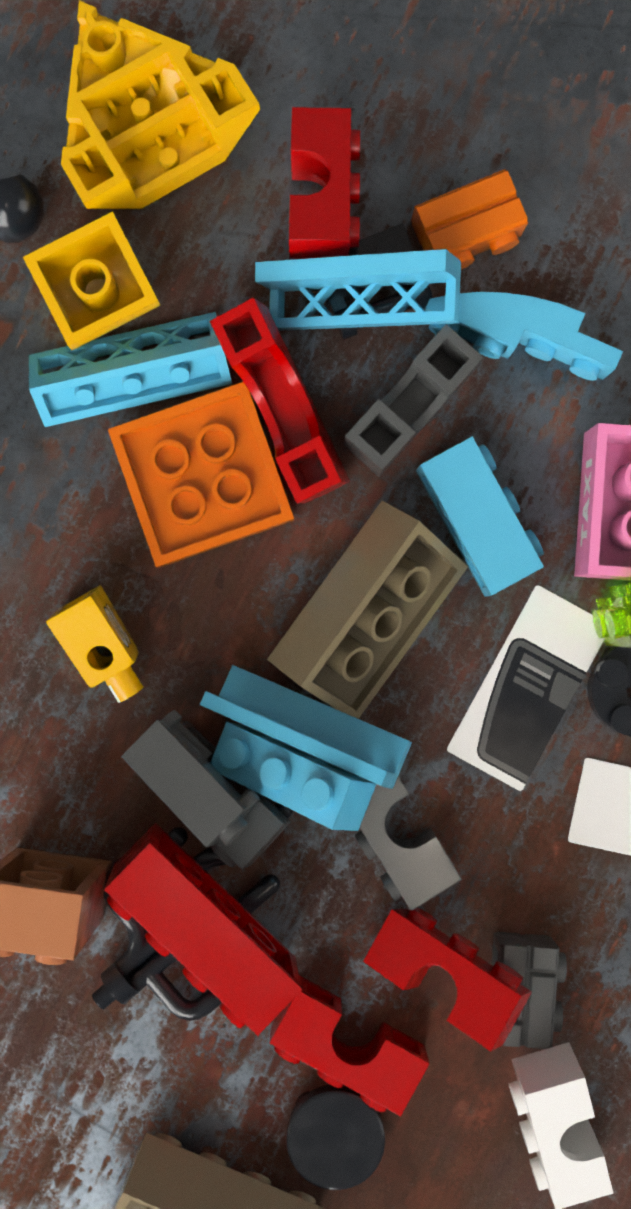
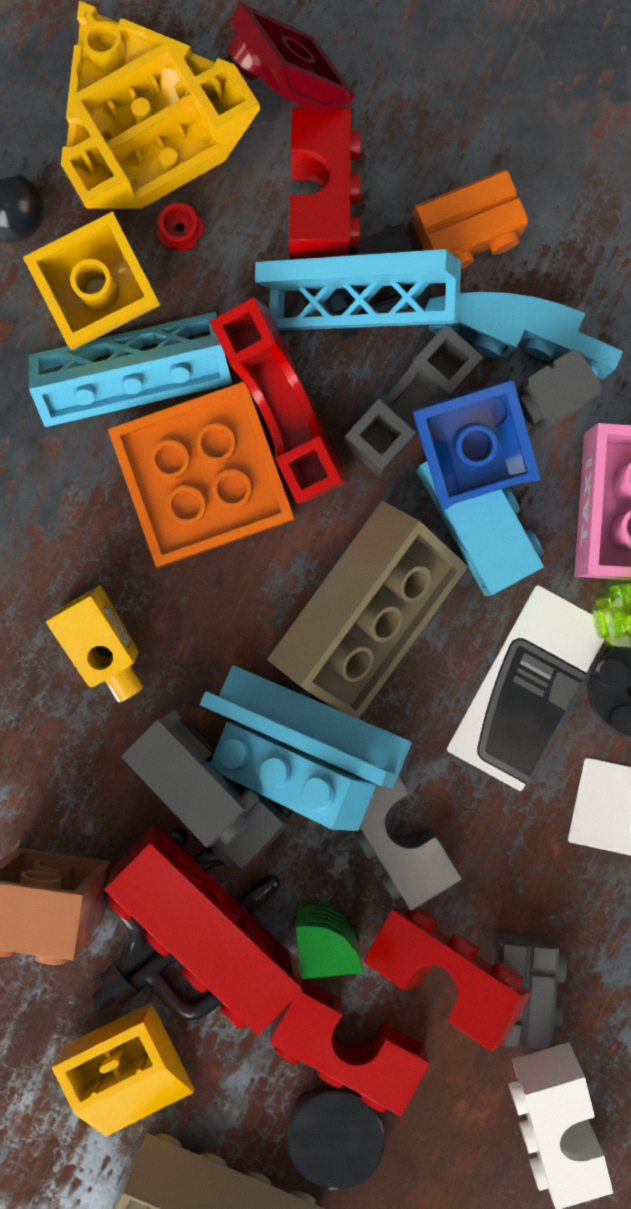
none -> yellow slope [52,1002,195,1136]
none -> red plate [157,203,204,252]
none -> dark red slope [227,2,355,113]
none -> green brick [296,900,363,979]
none -> blue slope [412,379,541,510]
none -> dark grey brick [517,349,602,438]

